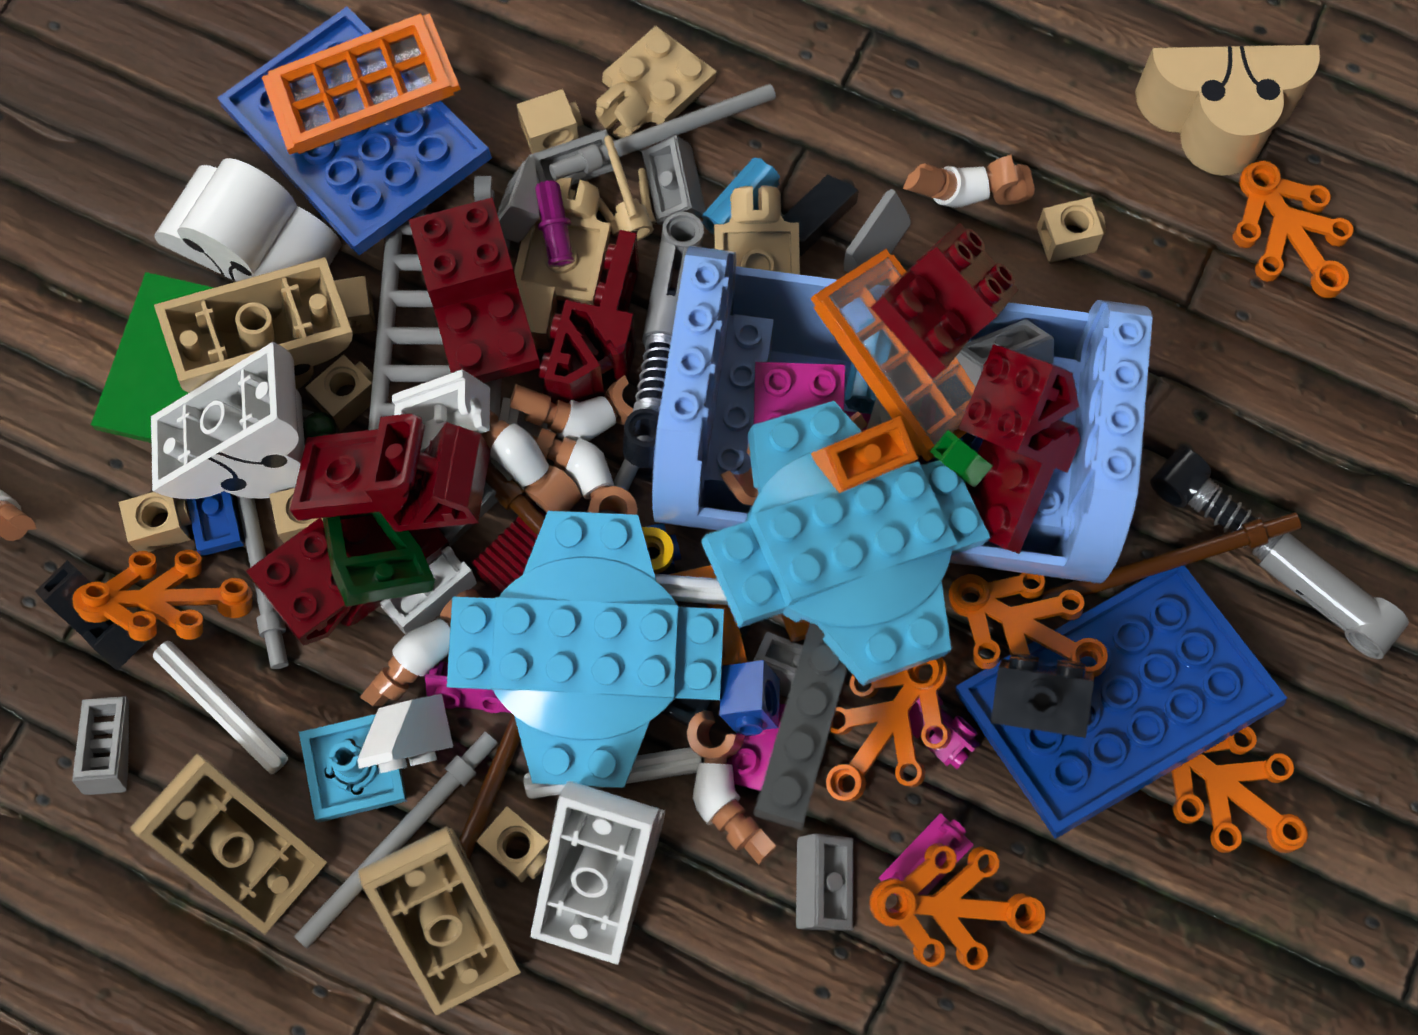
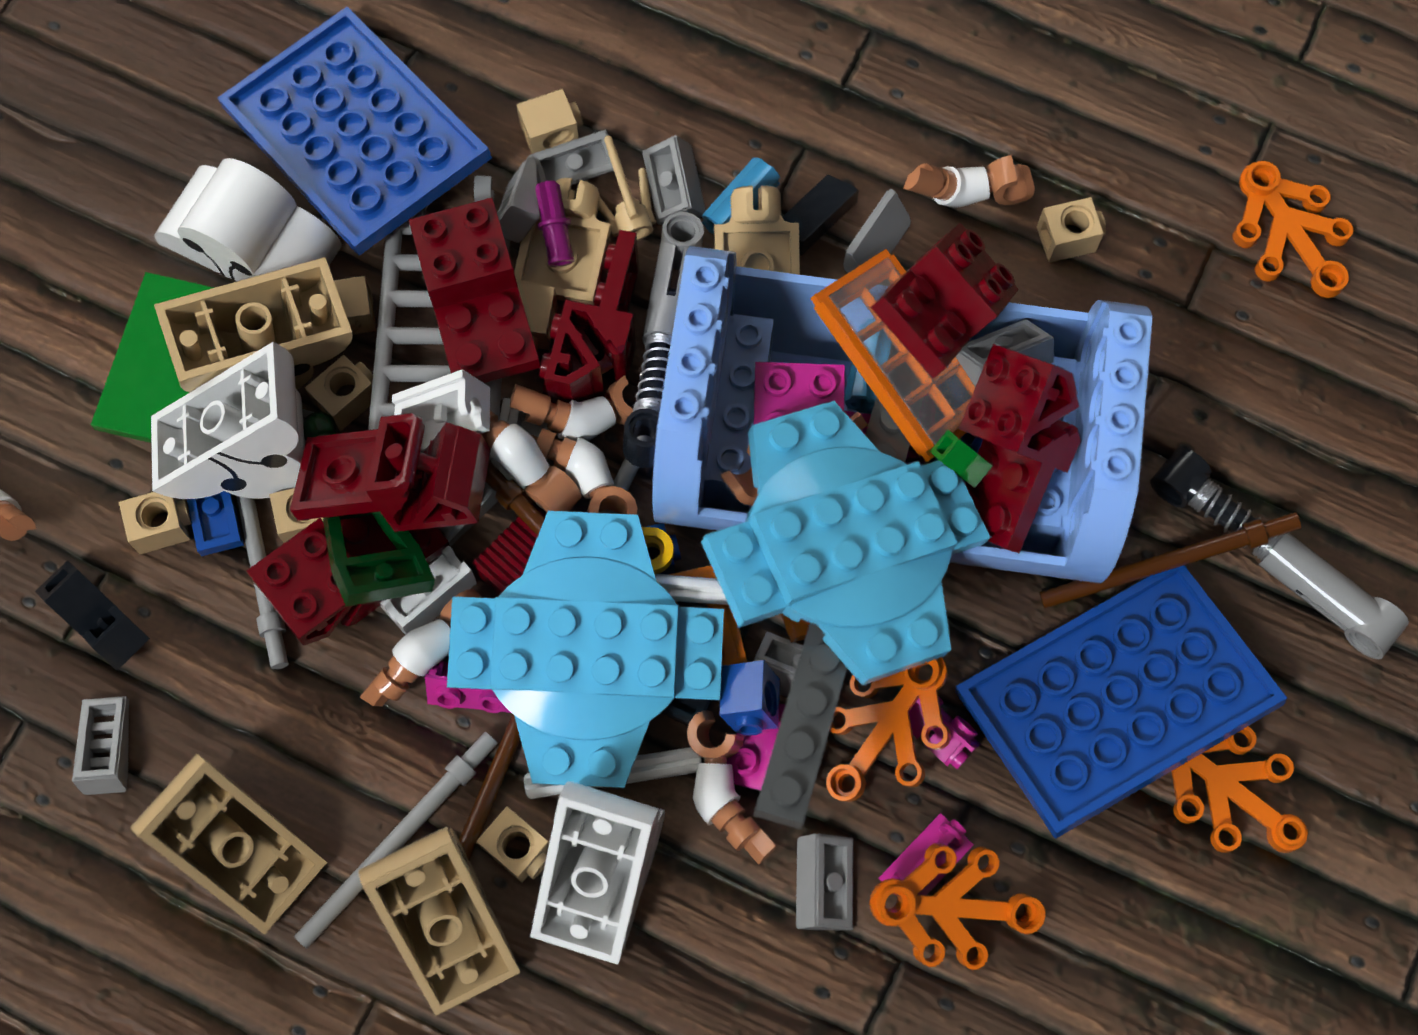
orange plant [72,550,253,641] -> none
white axle [153,641,288,774] -> none
orange piece [262,13,461,155] -> none
medium azure plate [299,714,407,823] -> none
white slope [357,694,453,773] -> none
light grey bar [549,84,776,181] -> none
tan plate [595,26,717,138] -> none
orange slope [811,416,918,493] -> none
orange plant [949,573,1108,677] -> none
black brick [991,653,1094,738] -> none
tan brick [1135,45,1320,175] -> none

